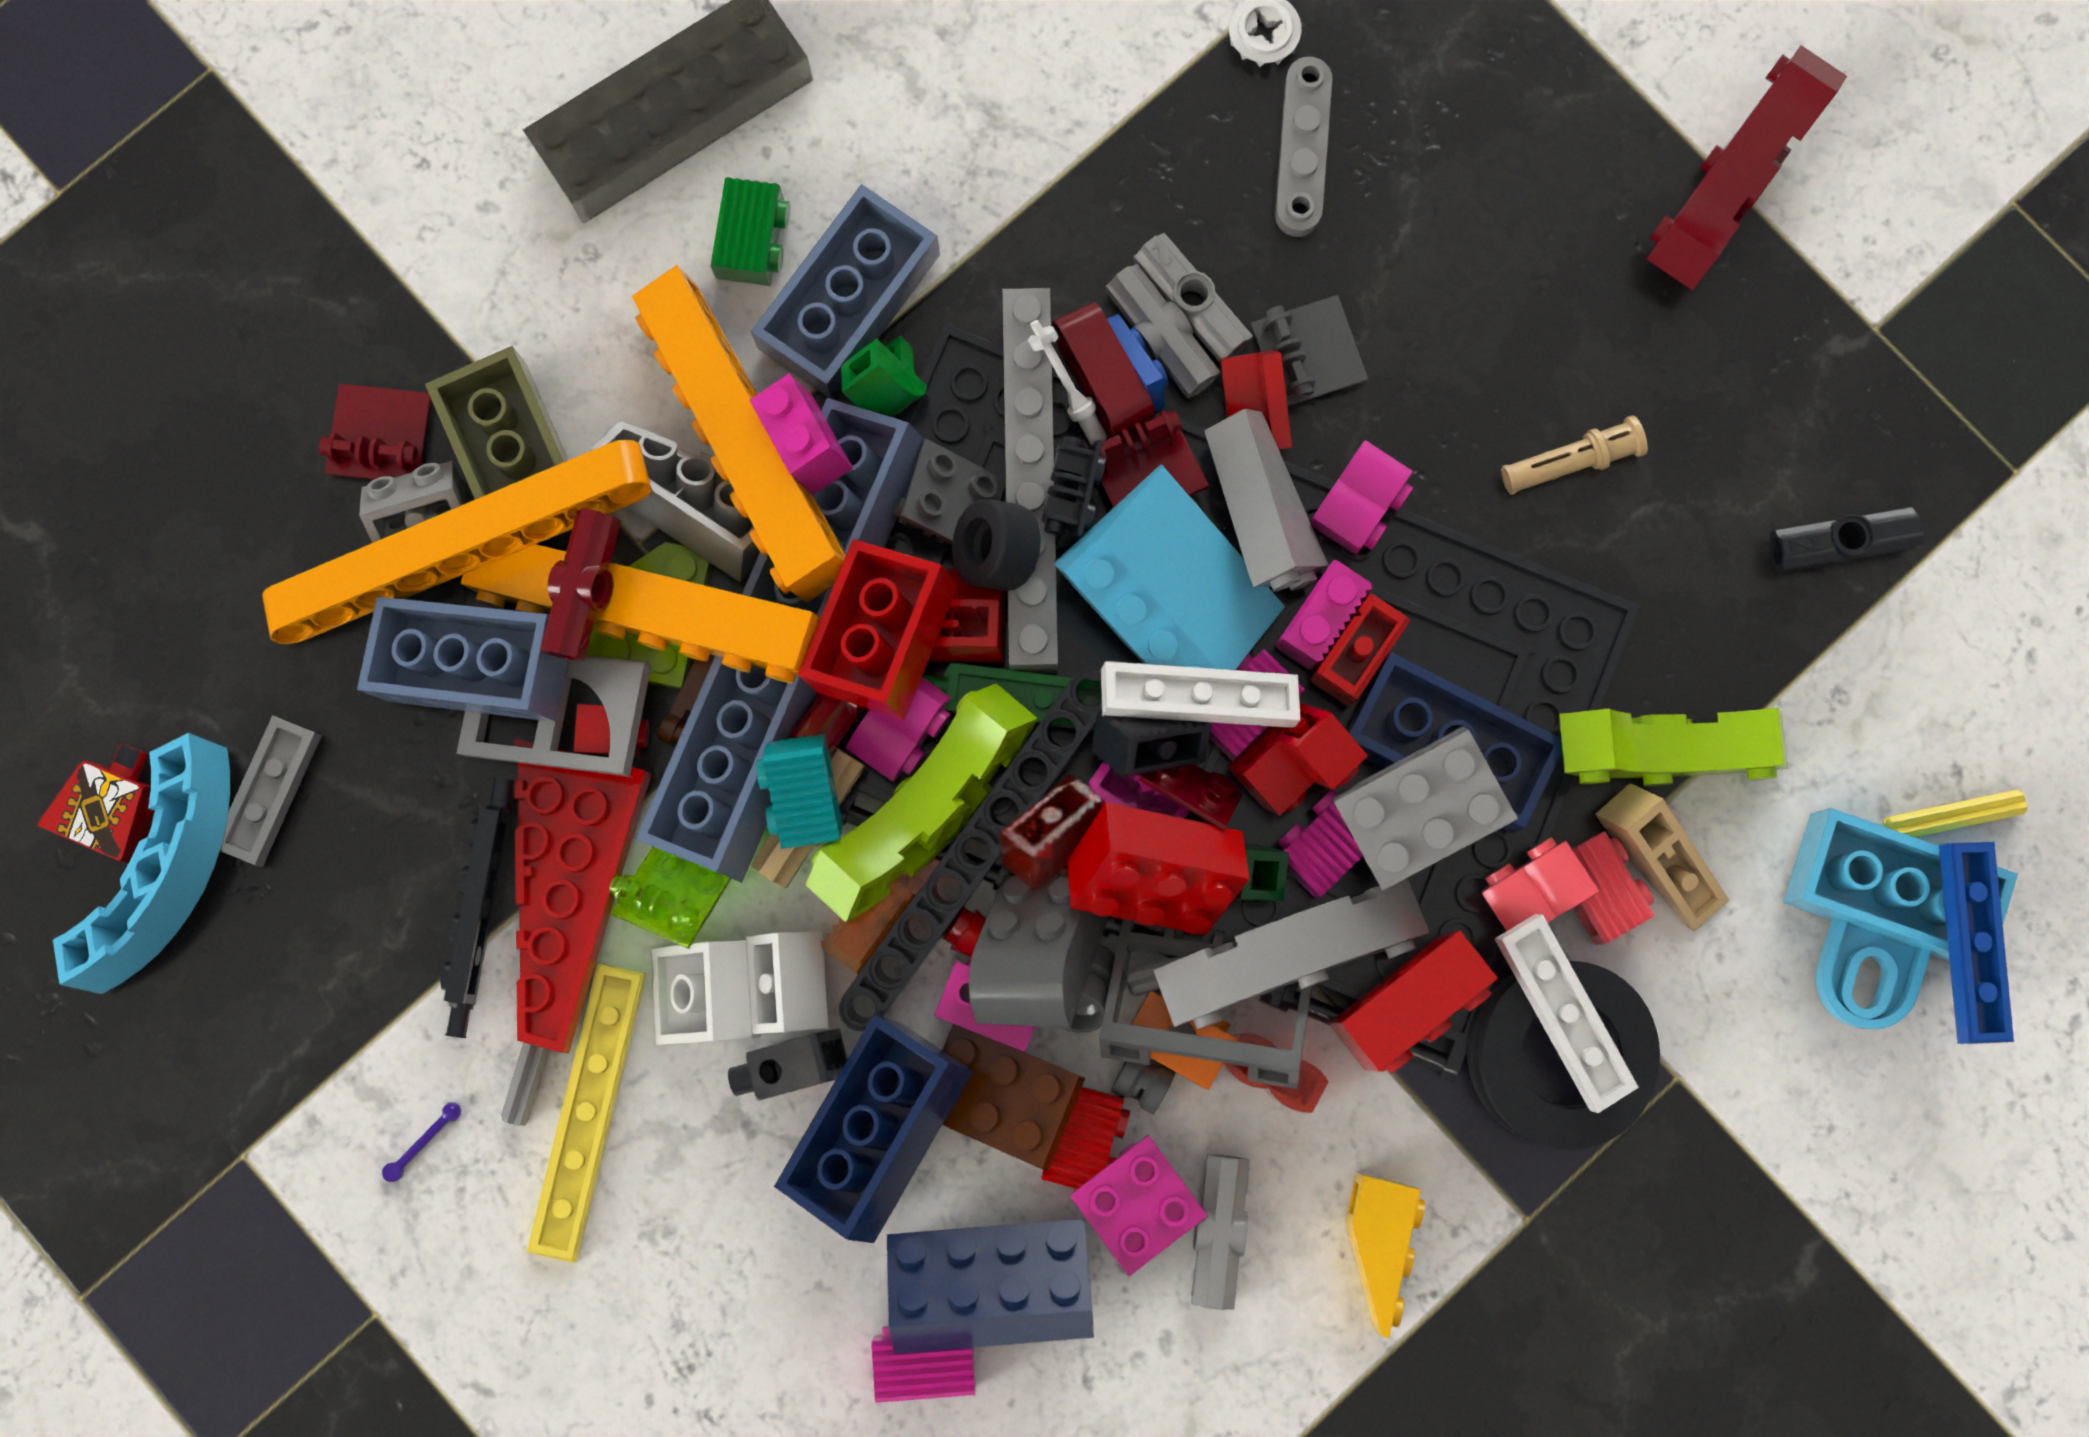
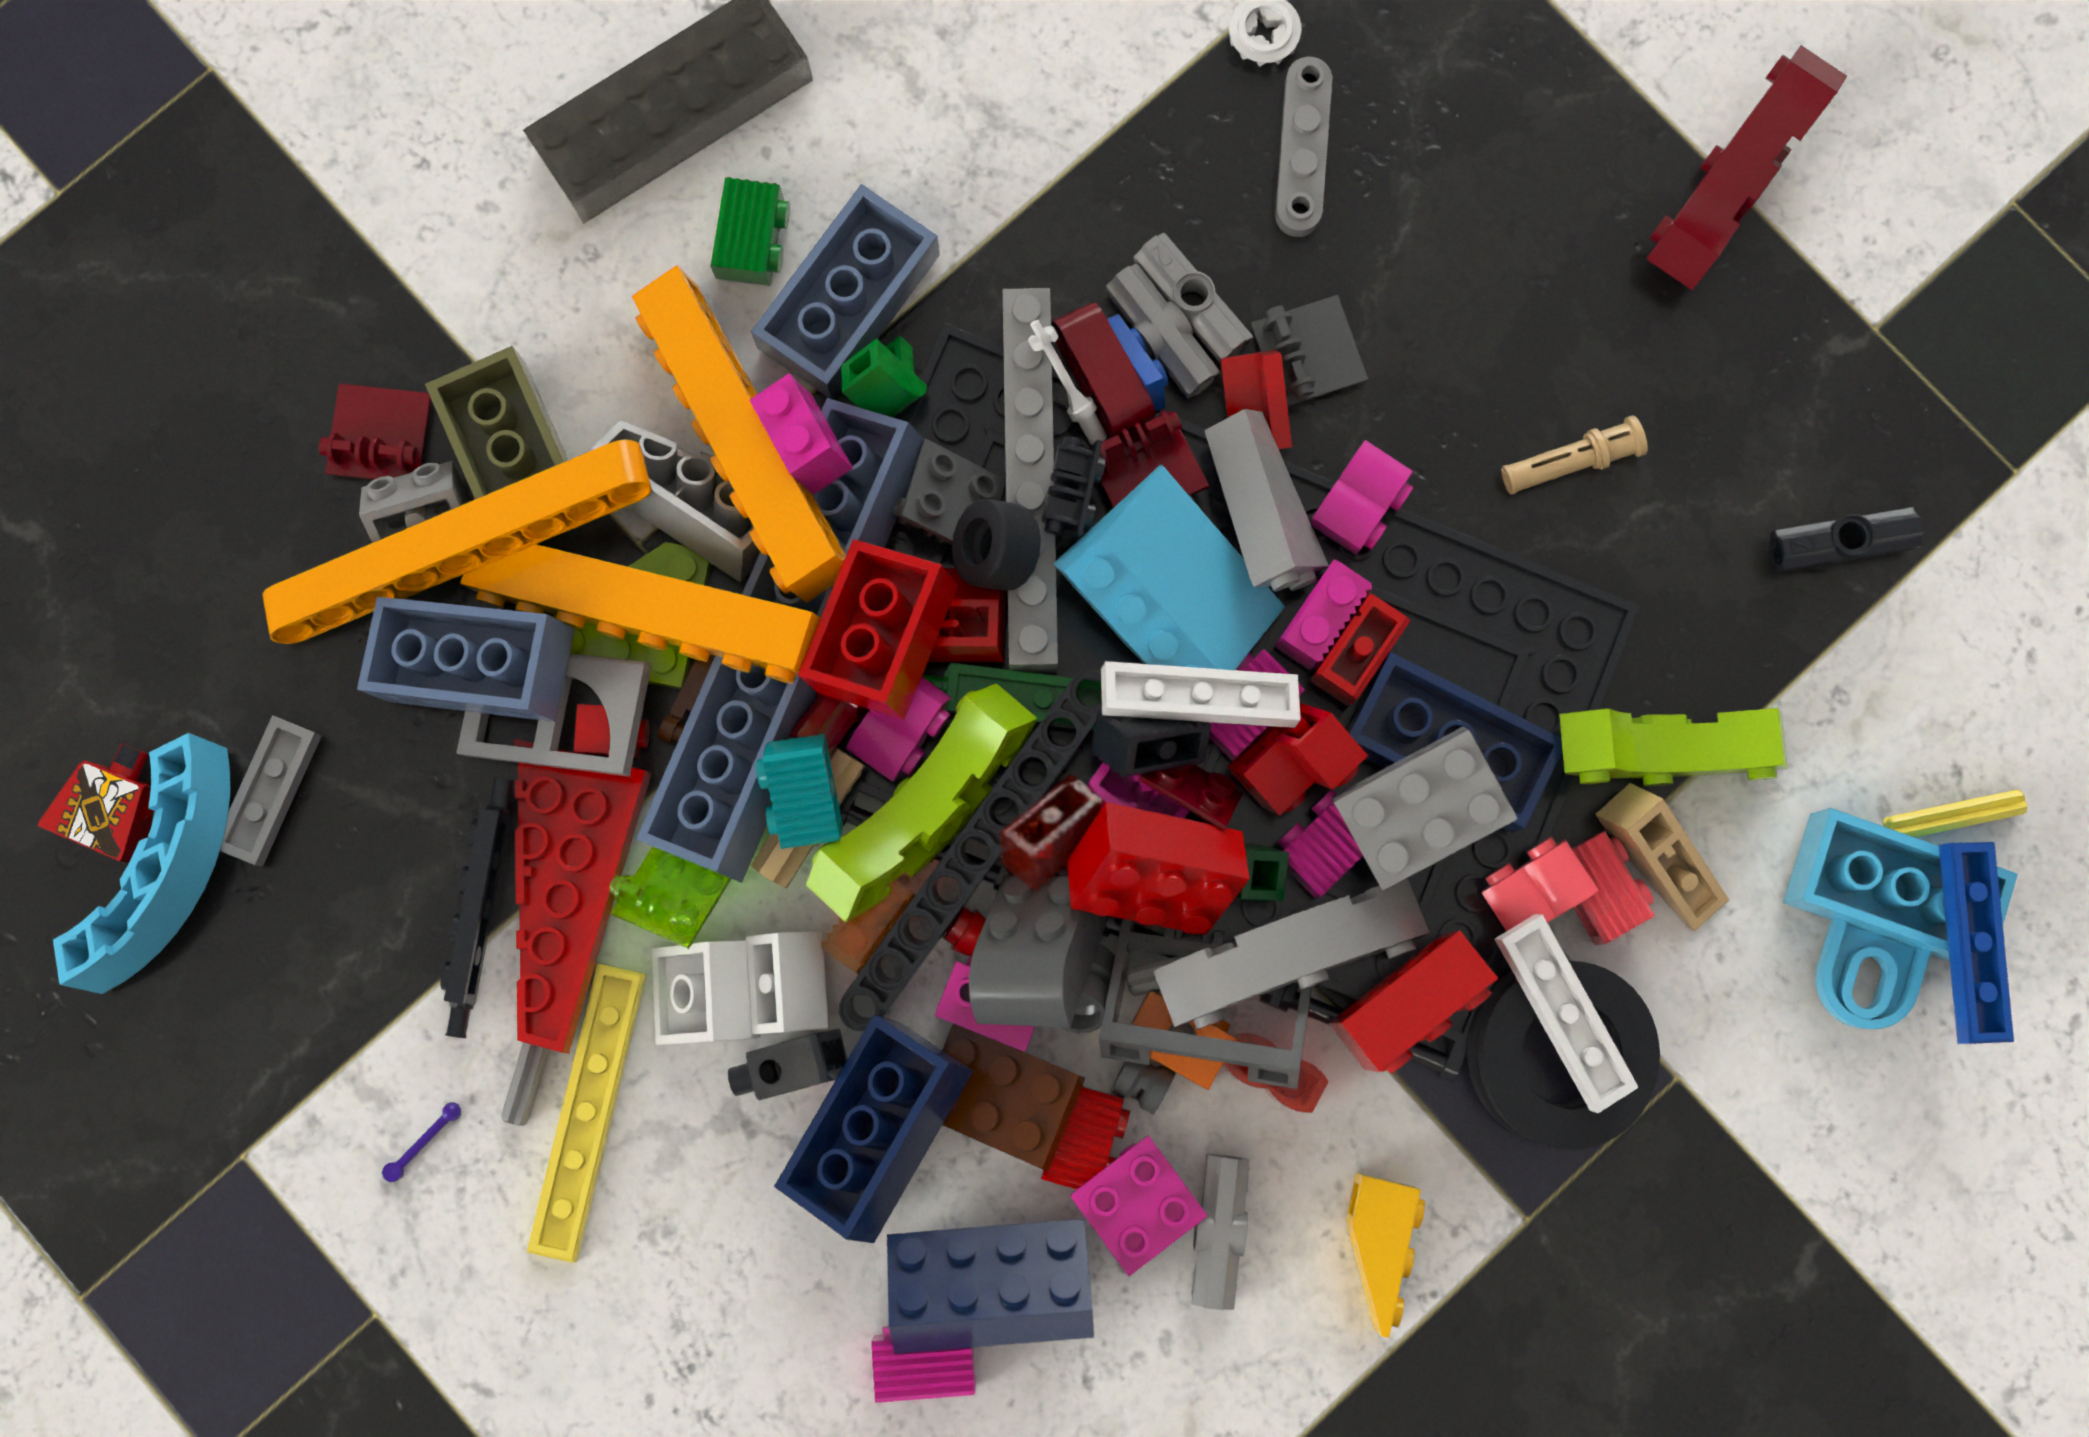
dark red piece [540,508,621,662] -> none

